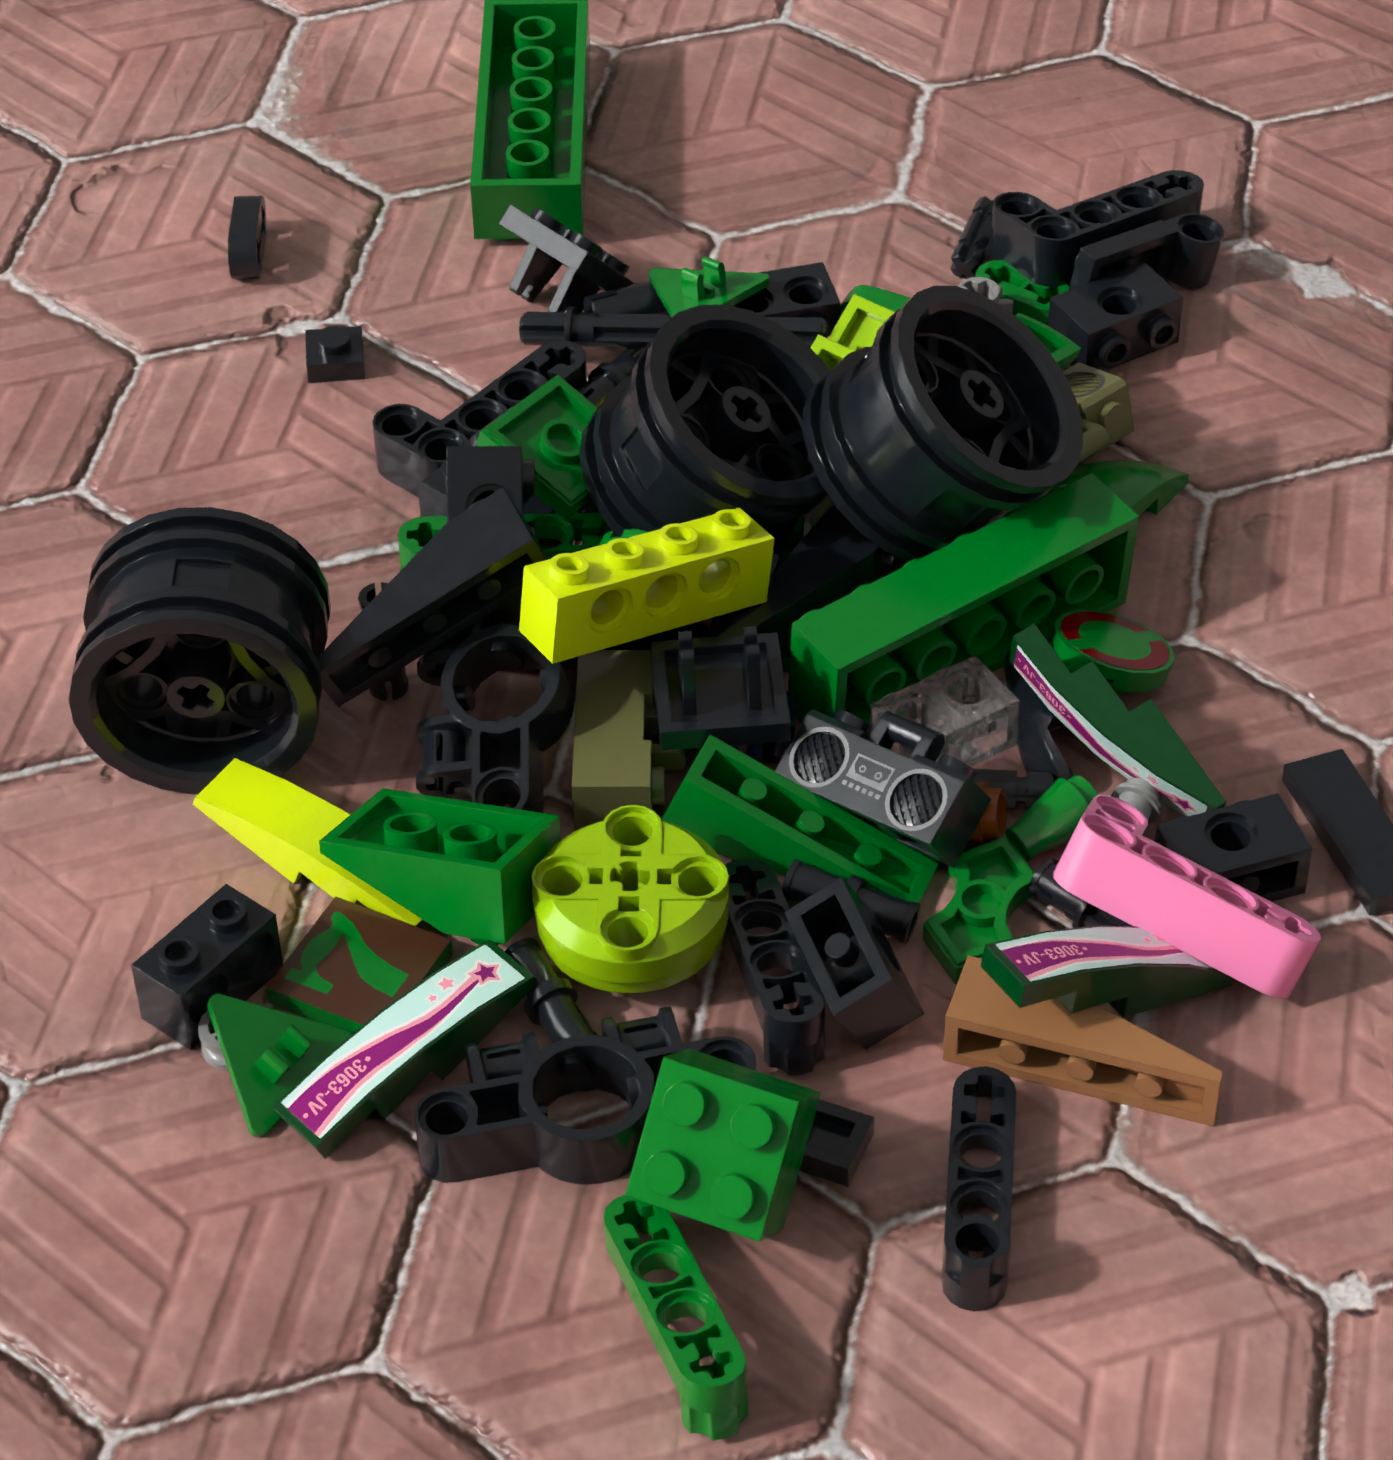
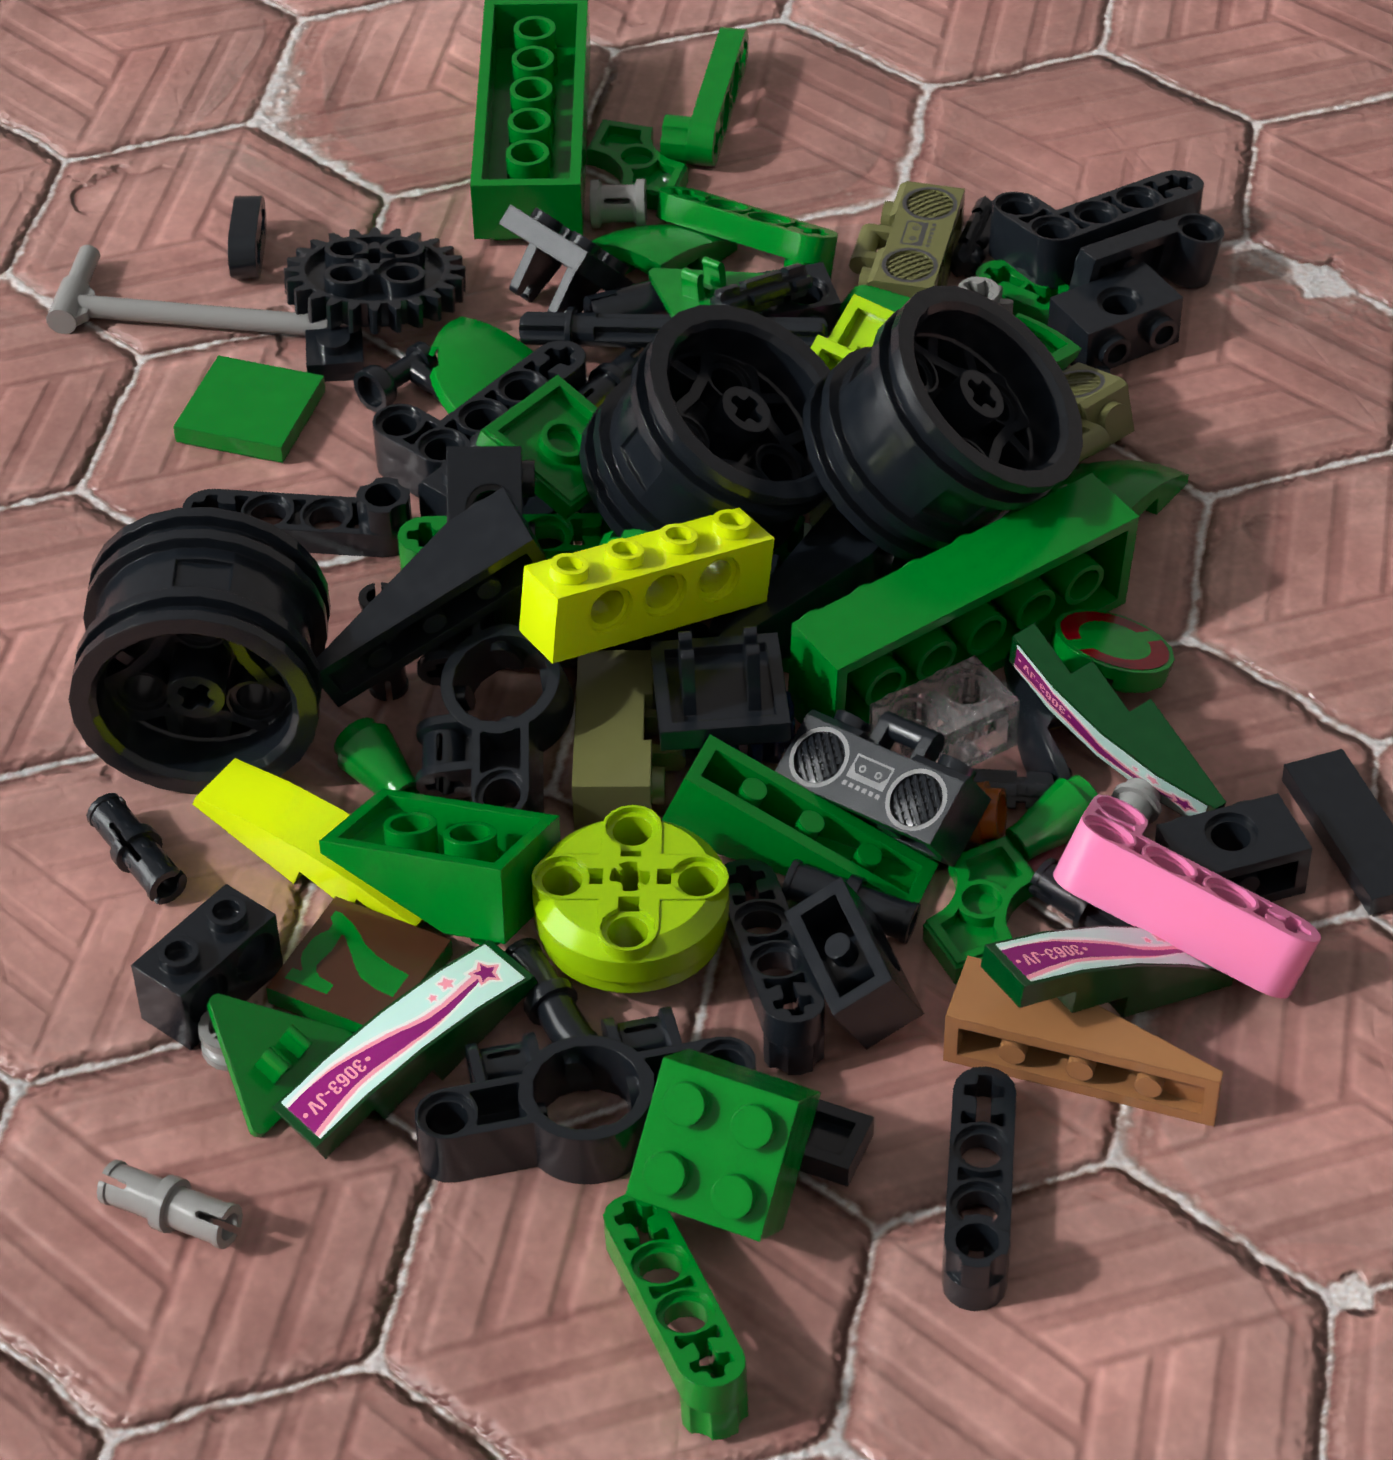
none -> light grey bar [46,245,340,336]
none -> black pin [86,793,187,905]
none -> light grey pin [97,1160,243,1249]
none -> green tile [173,355,326,463]
none -> black beam [183,477,412,558]
none -> black gear [284,227,466,335]
none -> green cone [334,717,420,794]
none -> black piece [353,341,440,412]
none -> green brick [429,316,534,414]
none -> green tile [586,119,688,210]
none -> light grey bush [590,179,647,228]
none -> green brick [592,224,738,275]
none -> green beam [656,186,838,279]
none -> green beam [660,27,749,167]
none -> black axle [710,263,813,312]
none -> olive piece [849,181,965,298]

